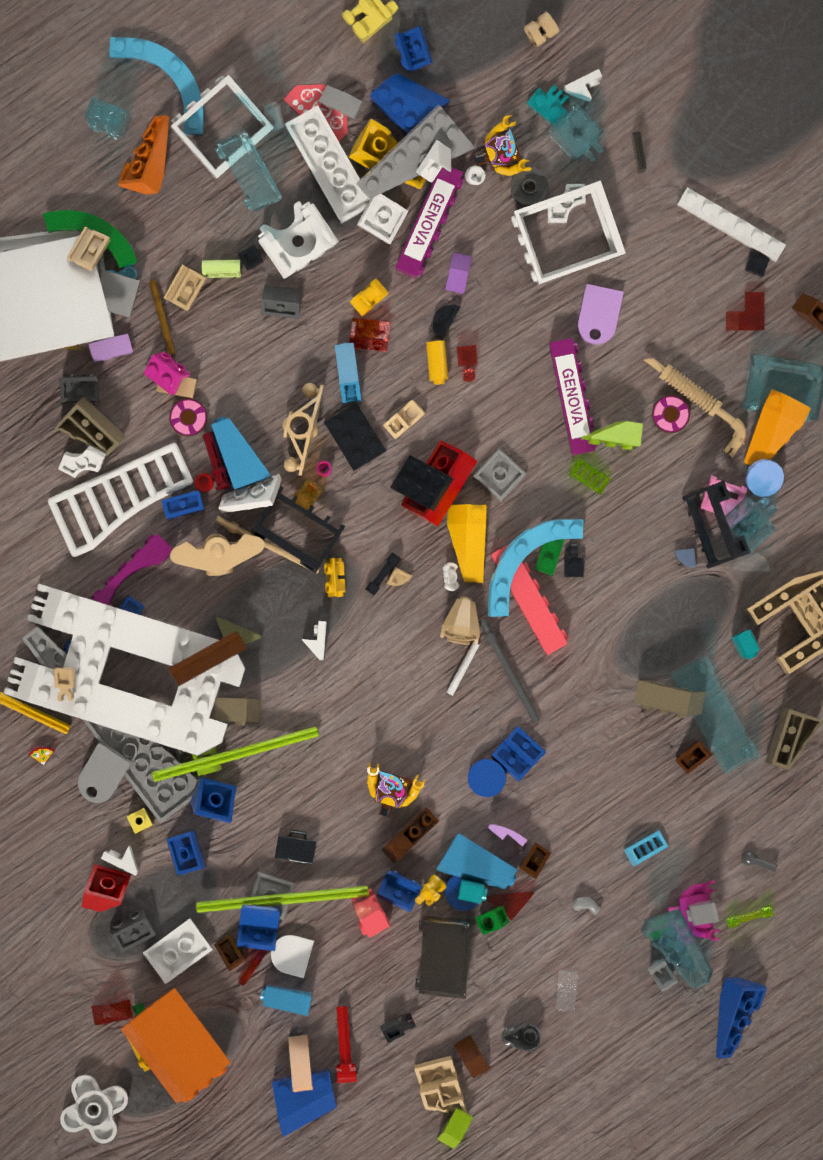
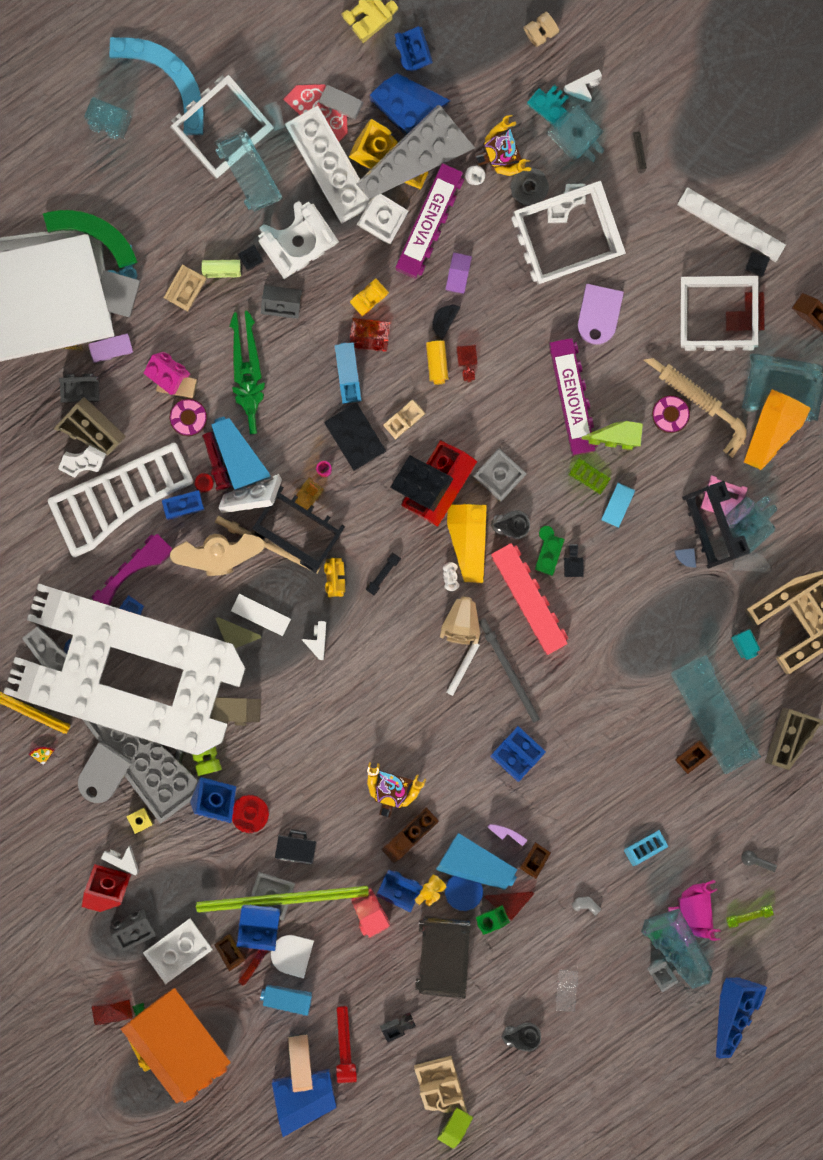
tan plate [54,667,76,702] -> none
white plant [60,1075,128,1143] -> none
tan plate [67,227,110,271] -> none
orange wedge [117,115,169,194] -> none
pearl gold piece [148,280,176,355] -> none
lime axle [152,727,319,782] -> none
blue slope [166,830,206,876] -> none
reddish brown fence [168,631,247,686] -> none
tan piece [282,383,324,476] -> none
tan tile [387,567,412,586] -> none
white slope [416,140,451,183] -> none
reddish brown slope [454,1035,490,1078] -> none
teal brick [457,879,488,904] -> none
blue tile [468,759,506,797] -> none
medium azure plate [488,519,583,617] -> none
dark tan wedge [634,680,706,718] -> none
light grey slope [686,900,719,926] -> none
light blue tile [745,459,784,497] -> none
none -> green sword [230,310,265,435]
none -> white tile [231,594,291,636]
none -> red tile [232,795,269,833]
none -> dark grey hair [491,510,530,539]
none -> medium azure slope [601,483,635,528]
none -> white window [681,276,758,351]

